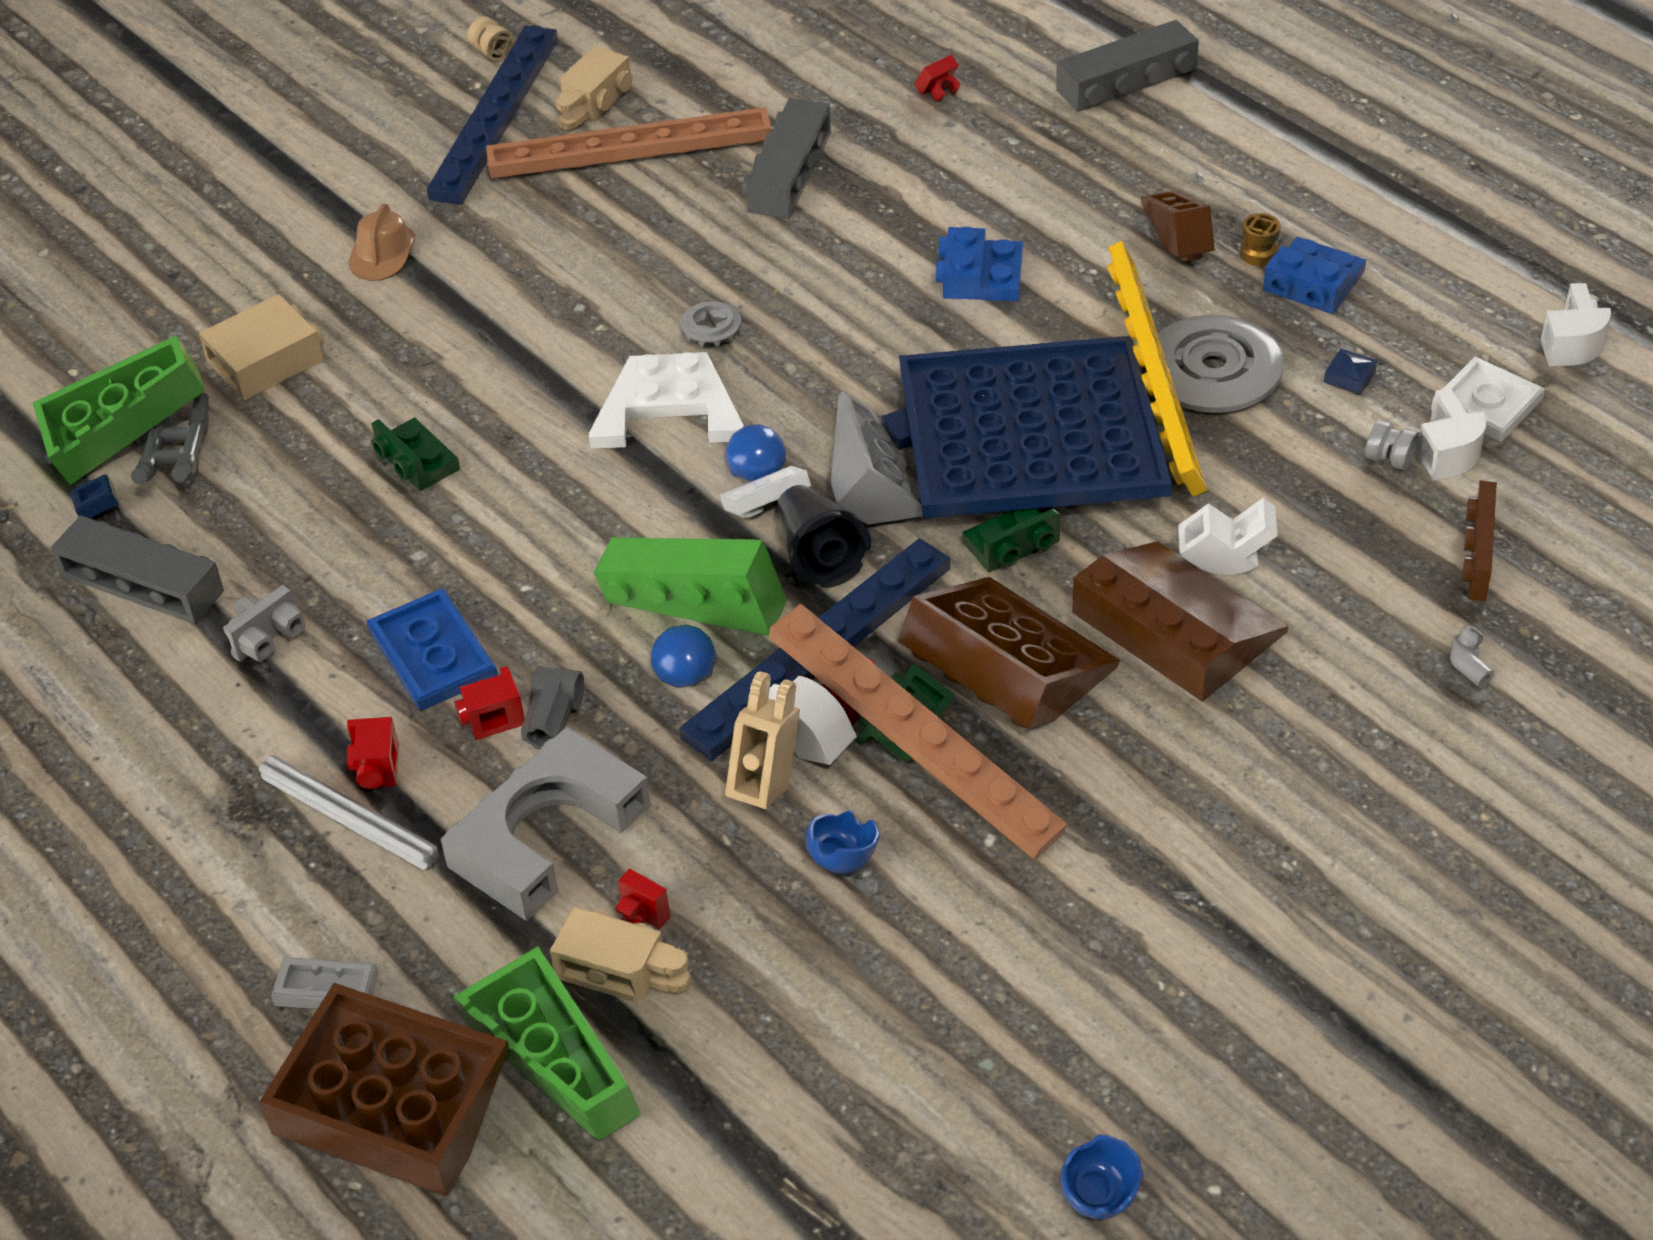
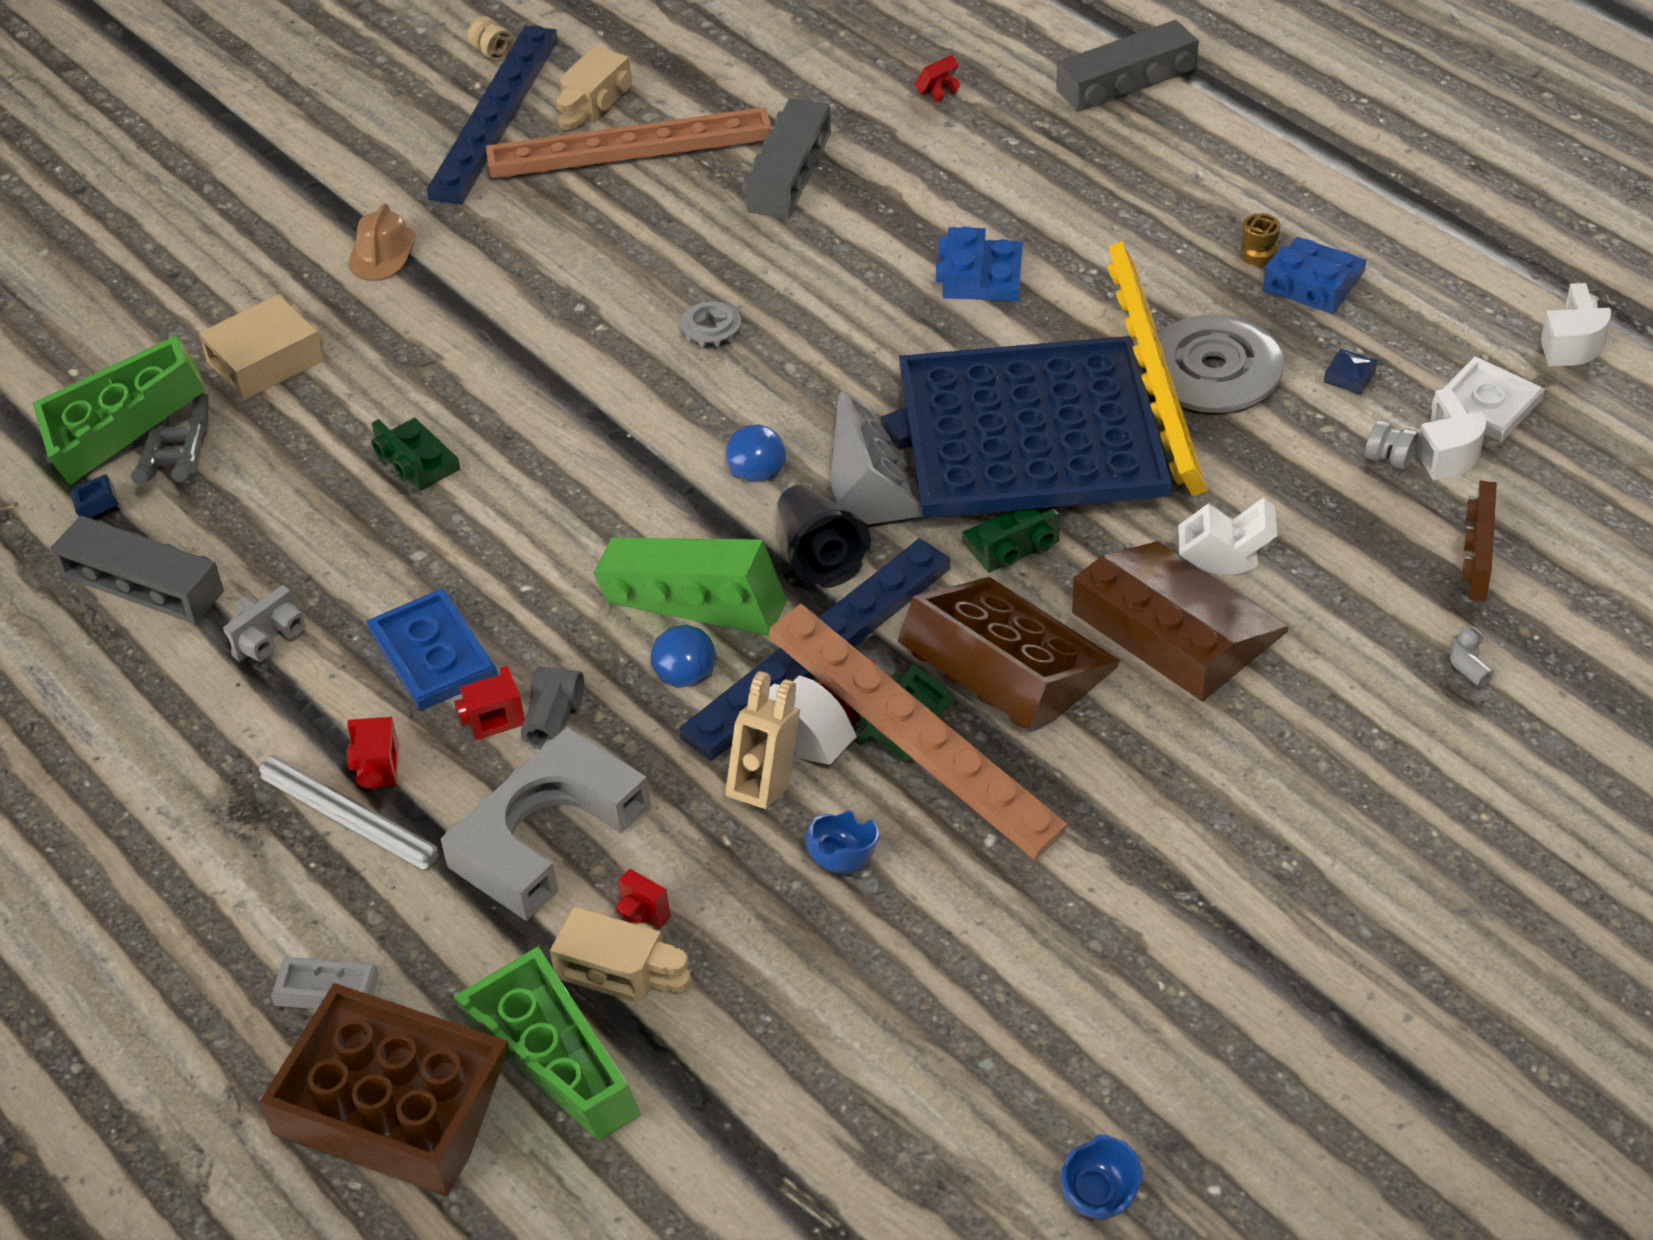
white wing [589,352,744,449] -> none
white plate [720,466,811,518] -> none
reddish brown slope [1141,190,1215,261] -> none

